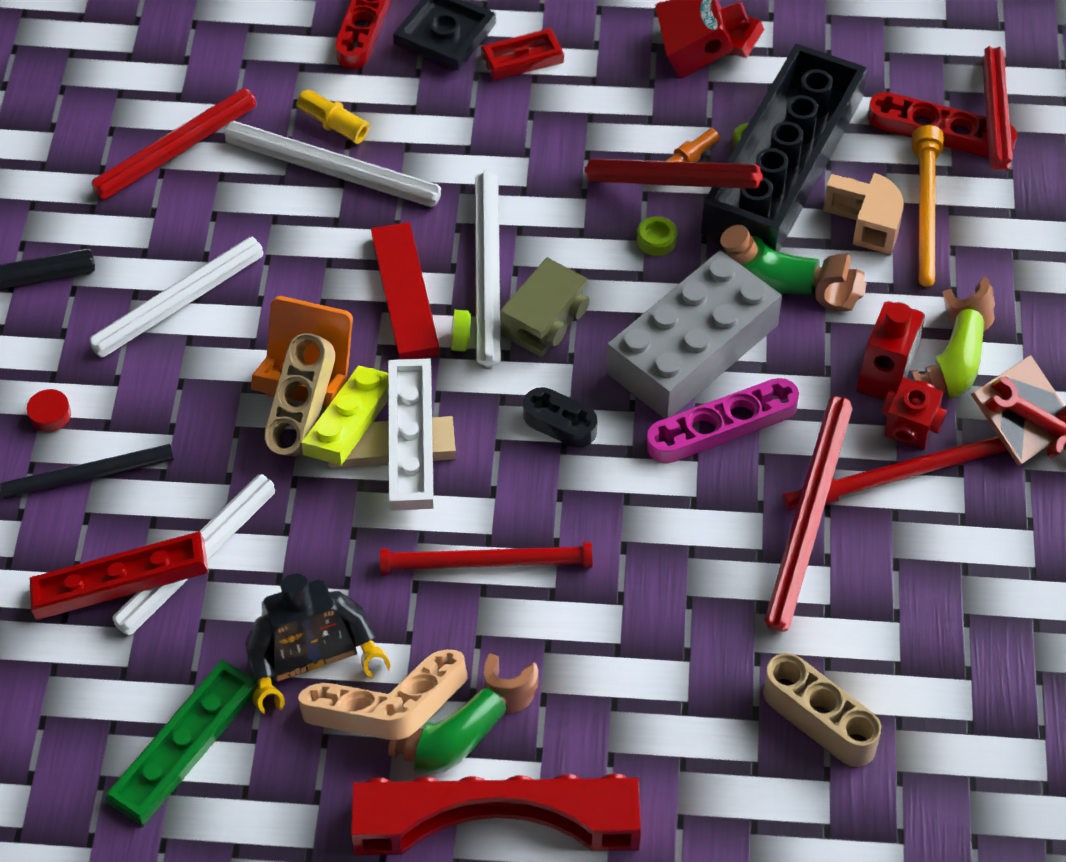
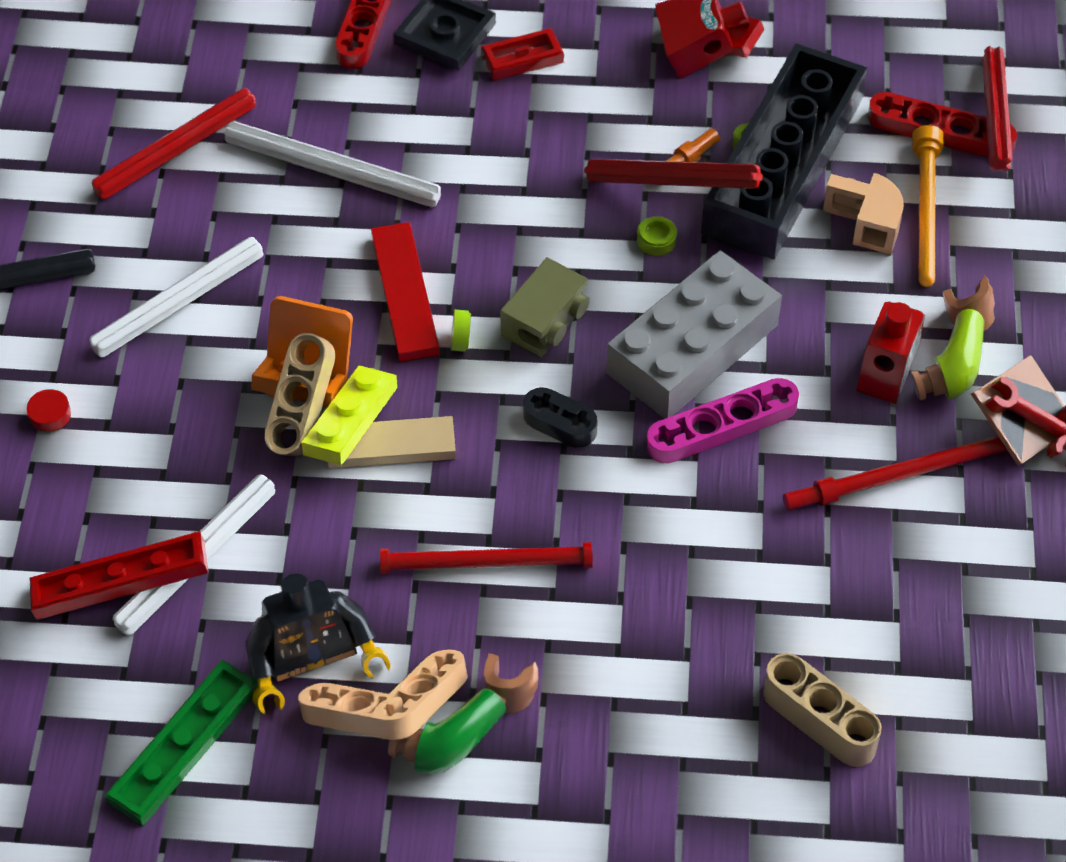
black bar [0,444,174,499] -> none
yellow axle [296,90,370,144] -> none
red arch [352,774,641,855] -> none
white plate [388,359,434,510] -> none
white axle [475,169,501,368] -> none
piece [720,225,867,312] -> none
axle [764,396,852,632] -> none
red brick [881,377,947,450] -> none

